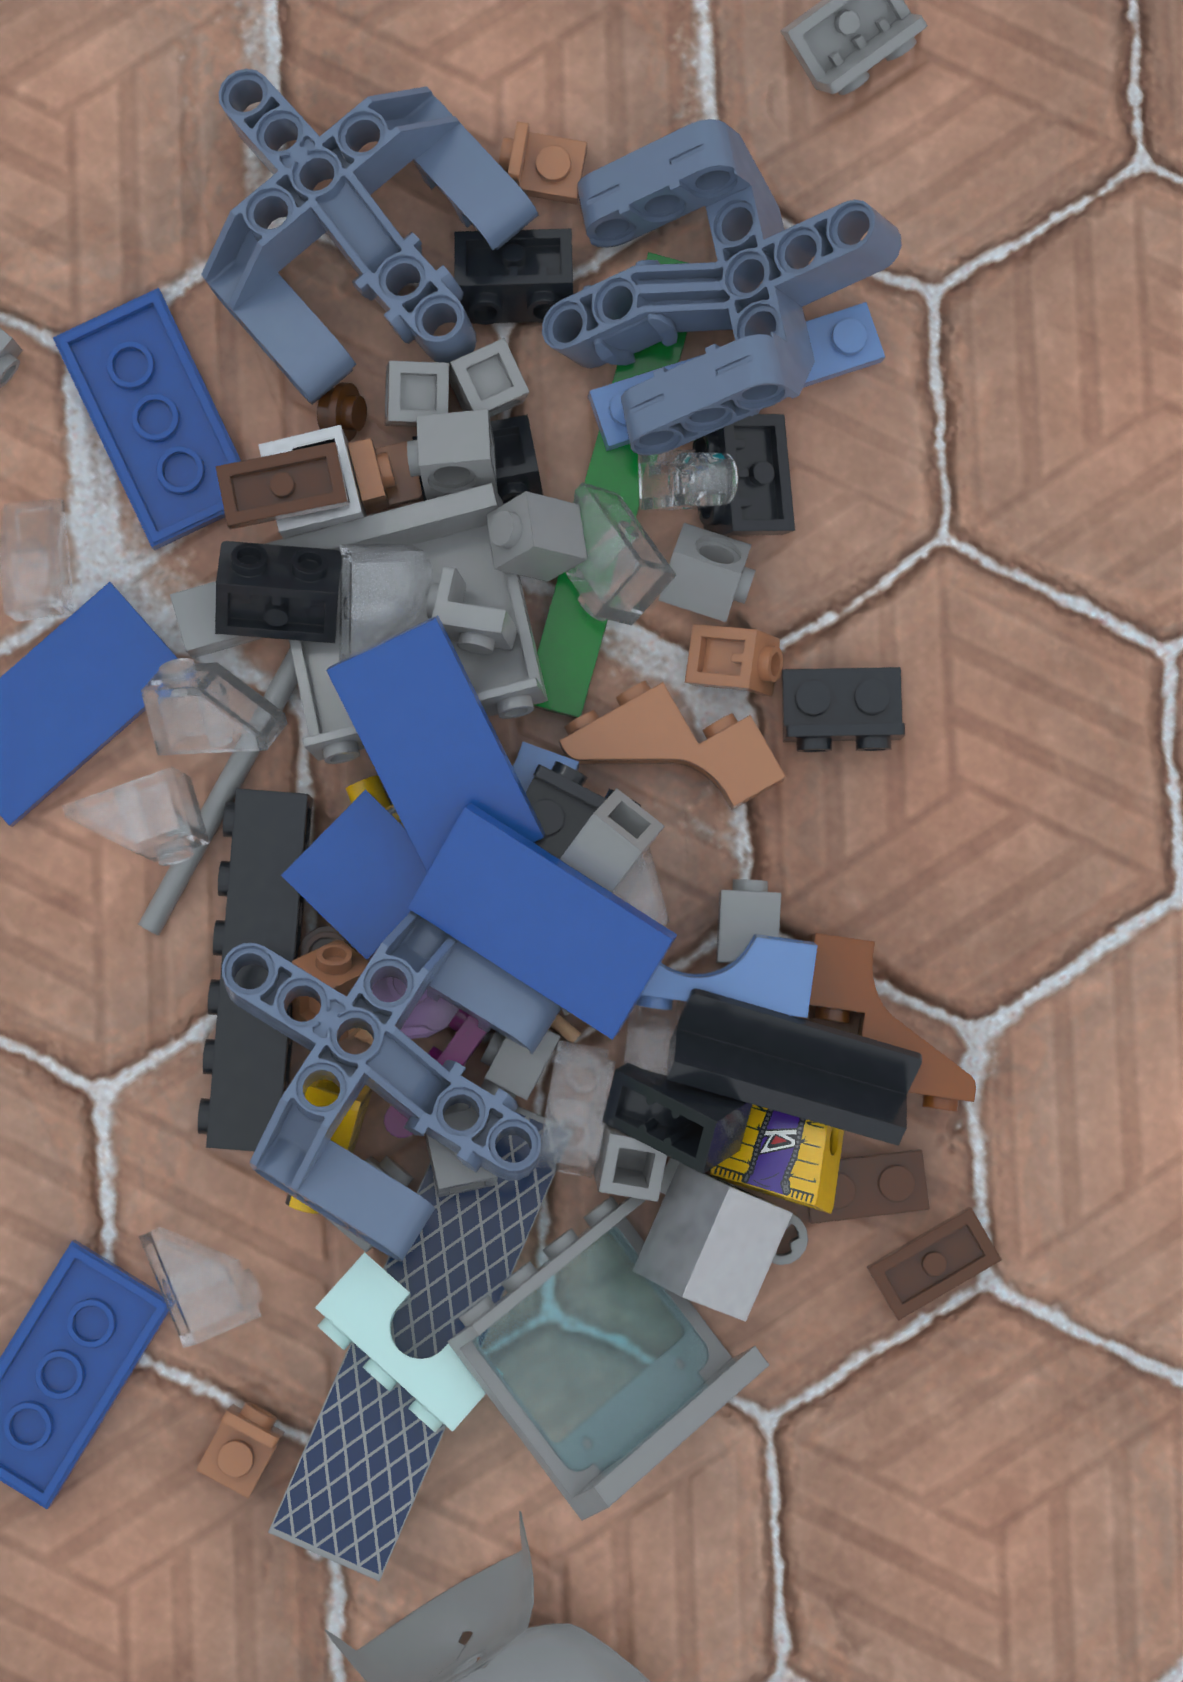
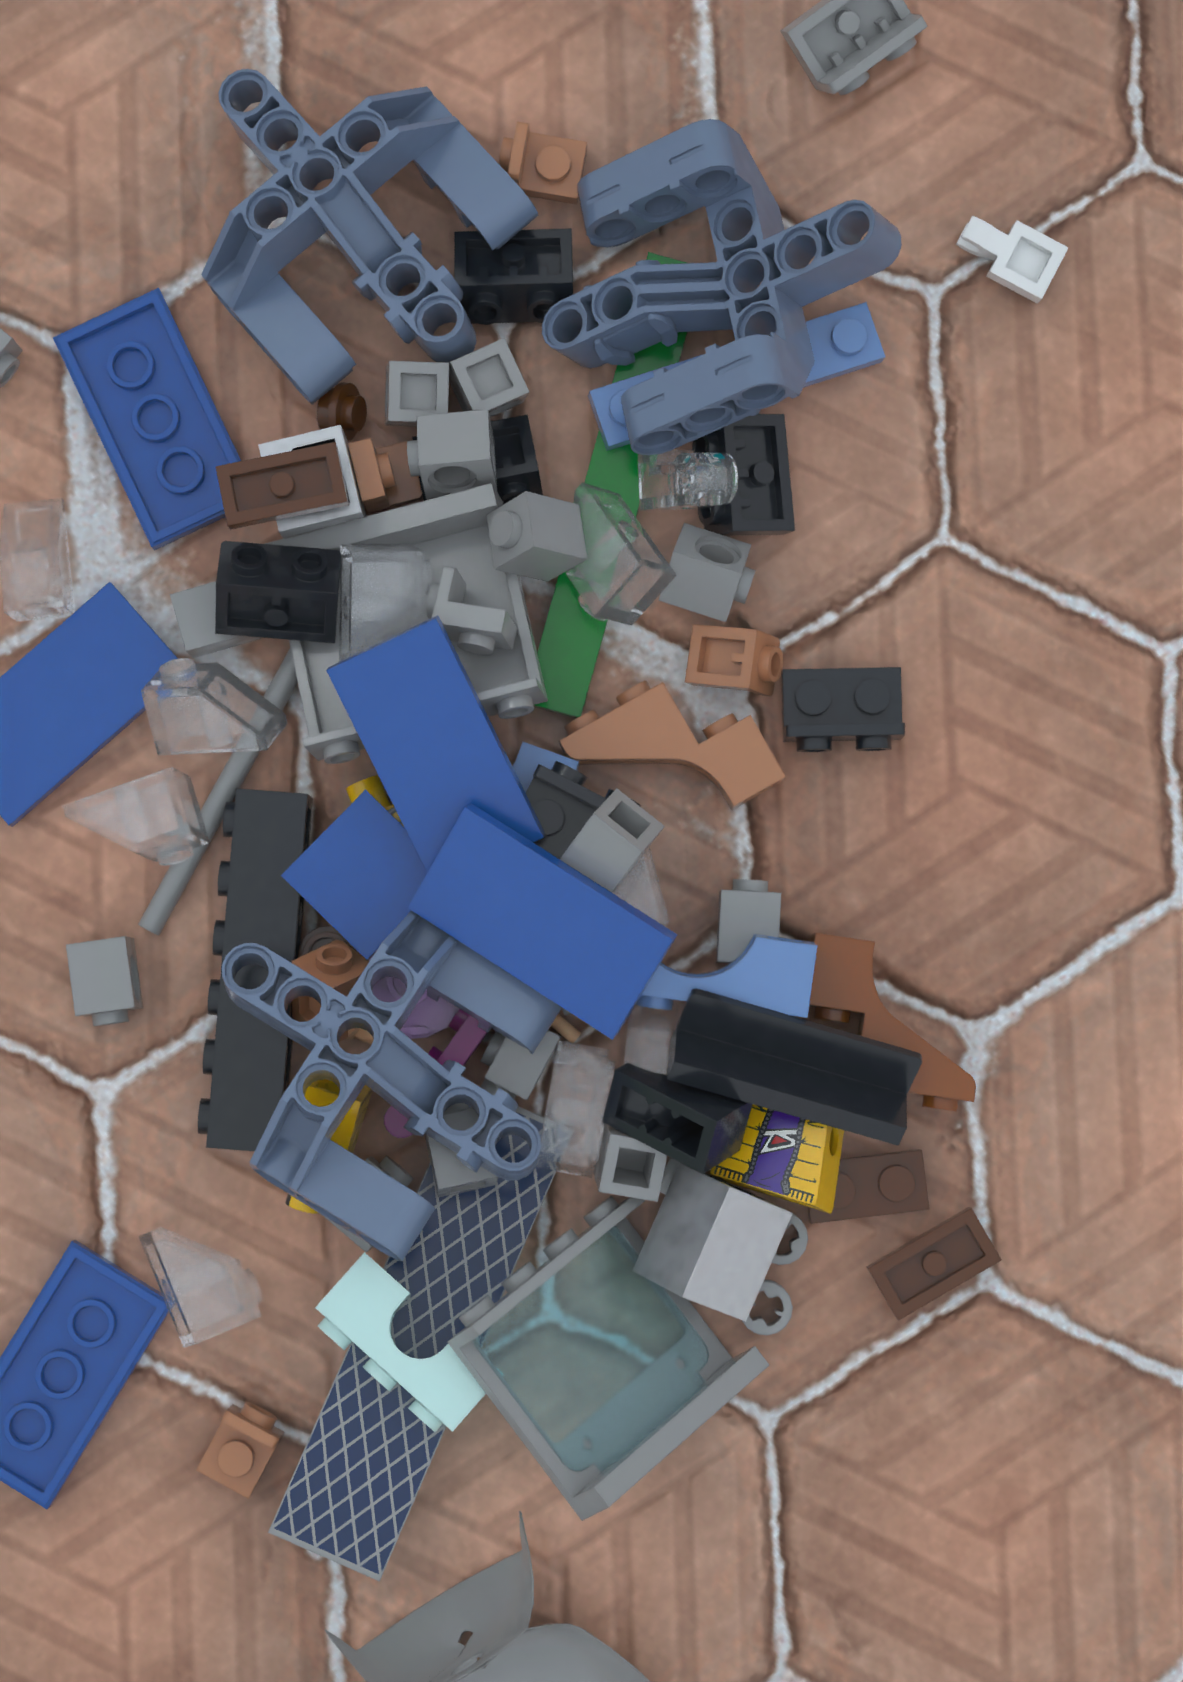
none -> light grey brick [66,936,143,1026]
none -> light grey bush [742,1279,793,1336]
none -> white plate [956,216,1068,304]

